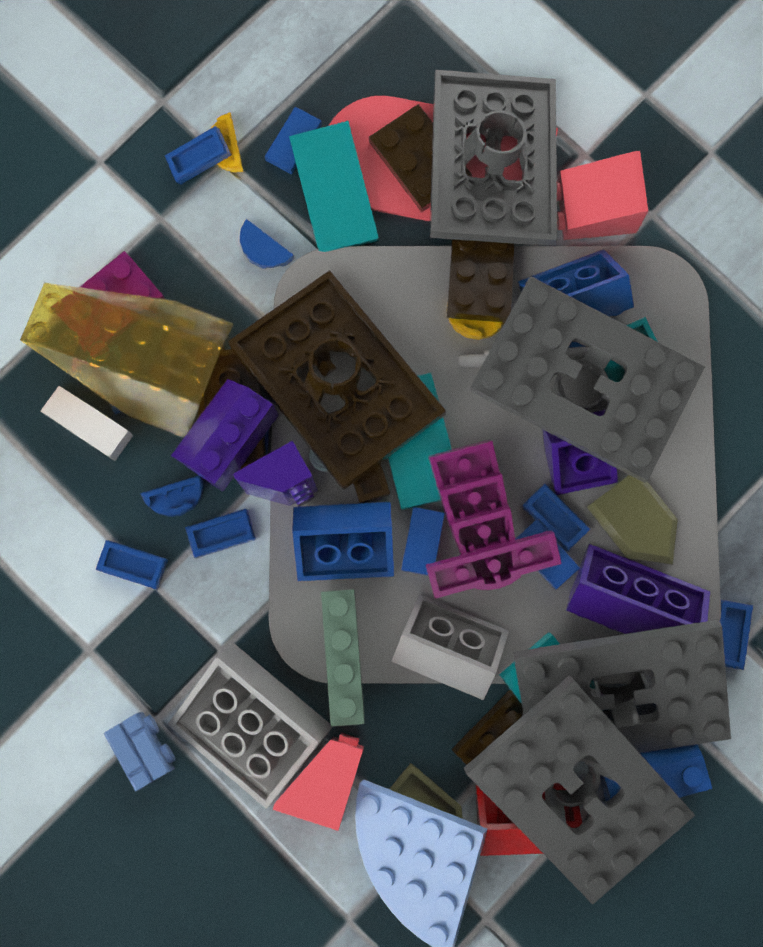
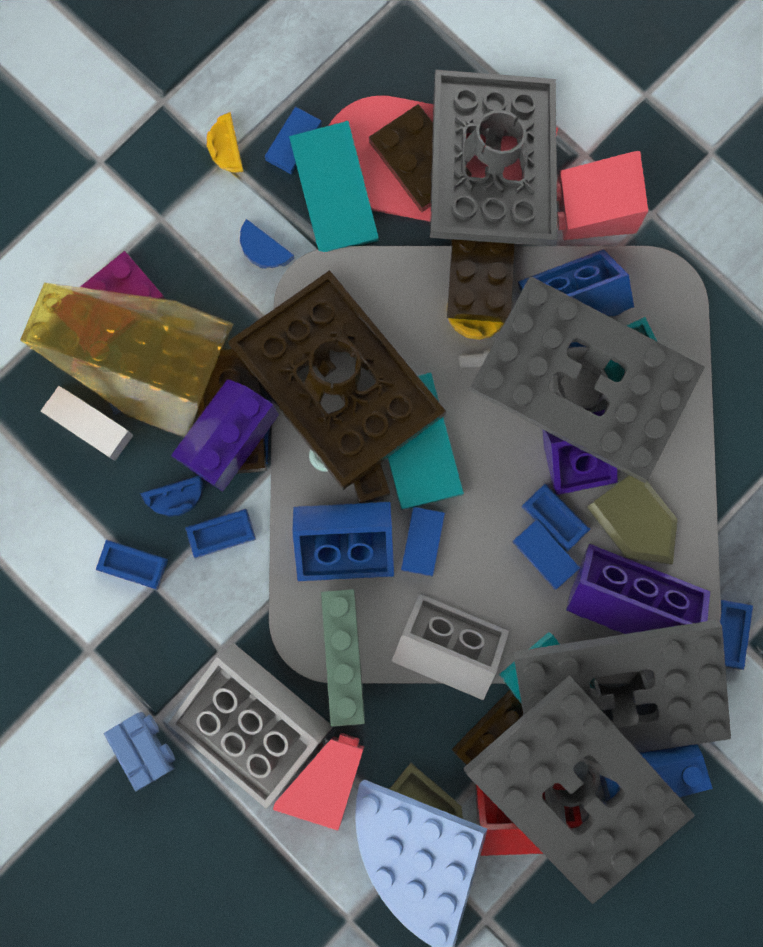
blue tile [165,126,231,185] -> none
dark purple slope [233,441,318,506] -> none
magenta slope [426,439,562,599] -> none

